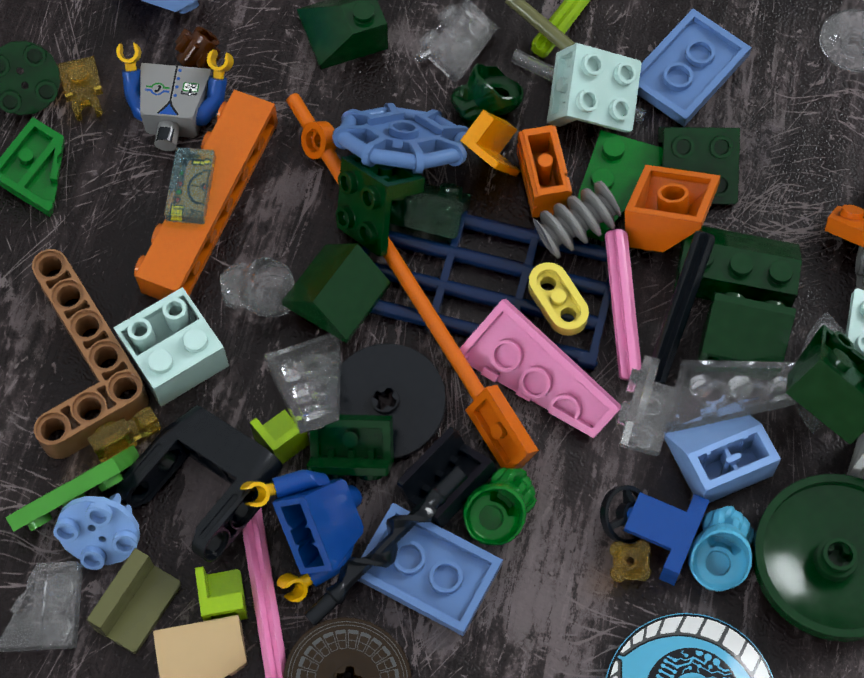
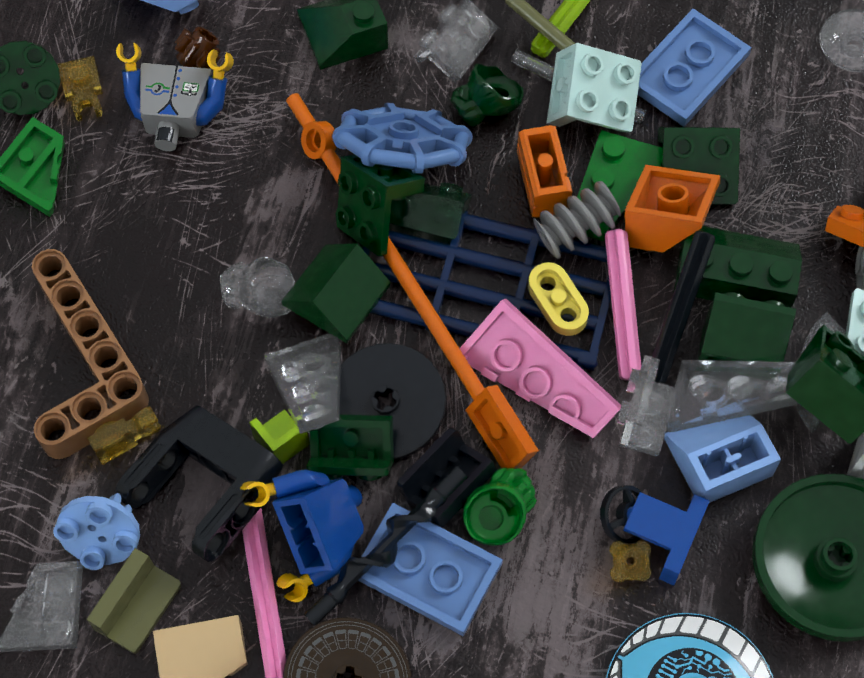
bright green wing [5,444,140,532] -> none
light aqua slope [113,287,229,407] -> none
orange brick [134,89,278,300] -> none
clear light blue tile [164,147,216,224] -> none
lime panel [195,566,248,621] -> none
light orange panel [460,110,520,177] -> none
medium azure hair [688,506,754,592] -> none

